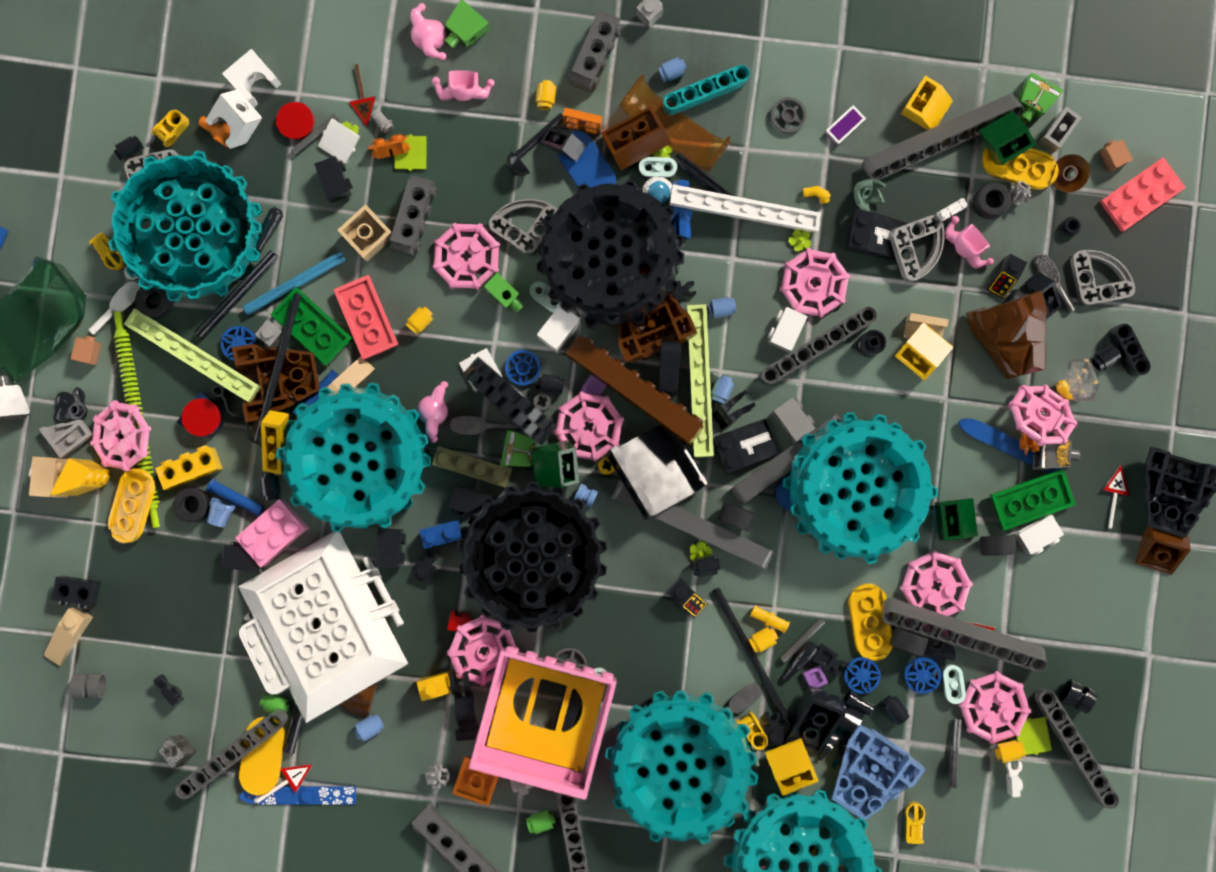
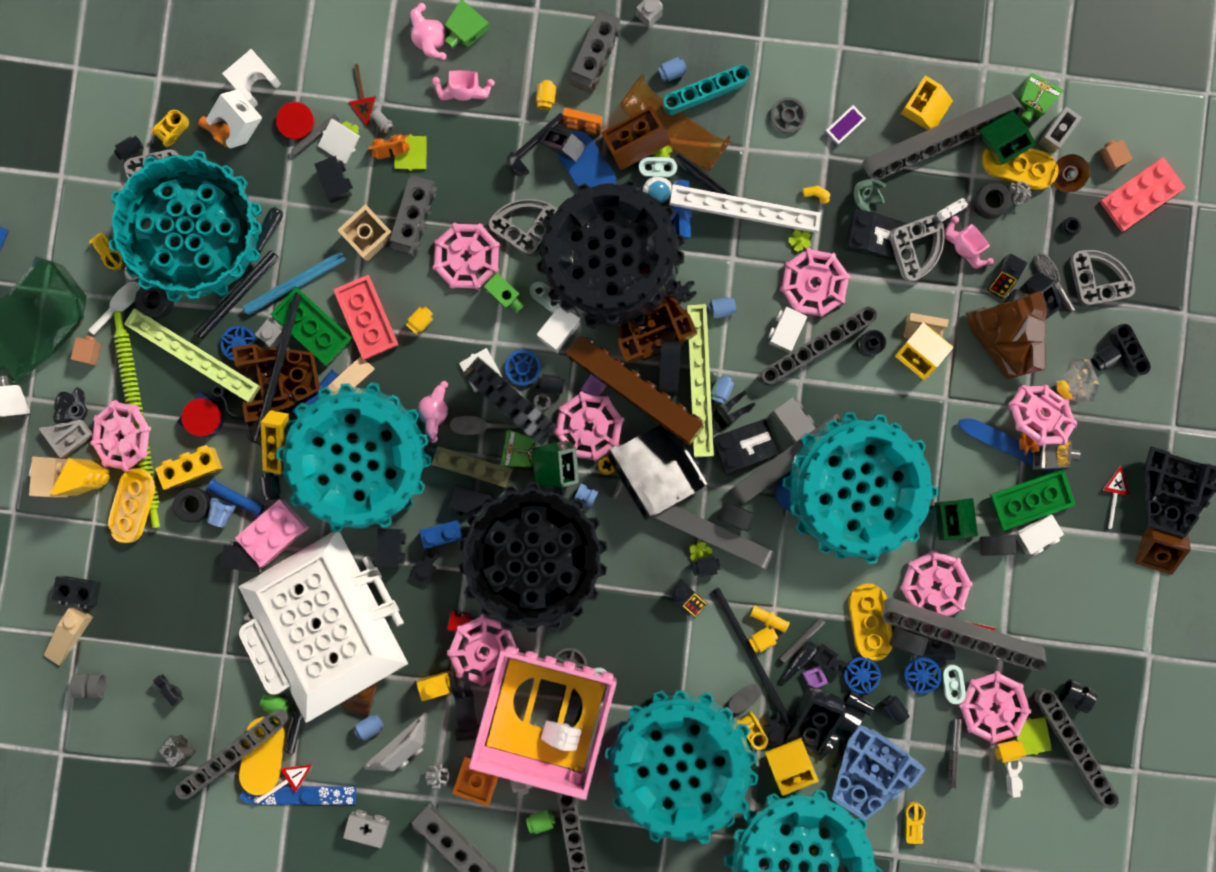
none -> light grey brick [343,810,390,848]
none -> light grey wedge [363,712,427,771]
none -> white hand [541,721,582,751]

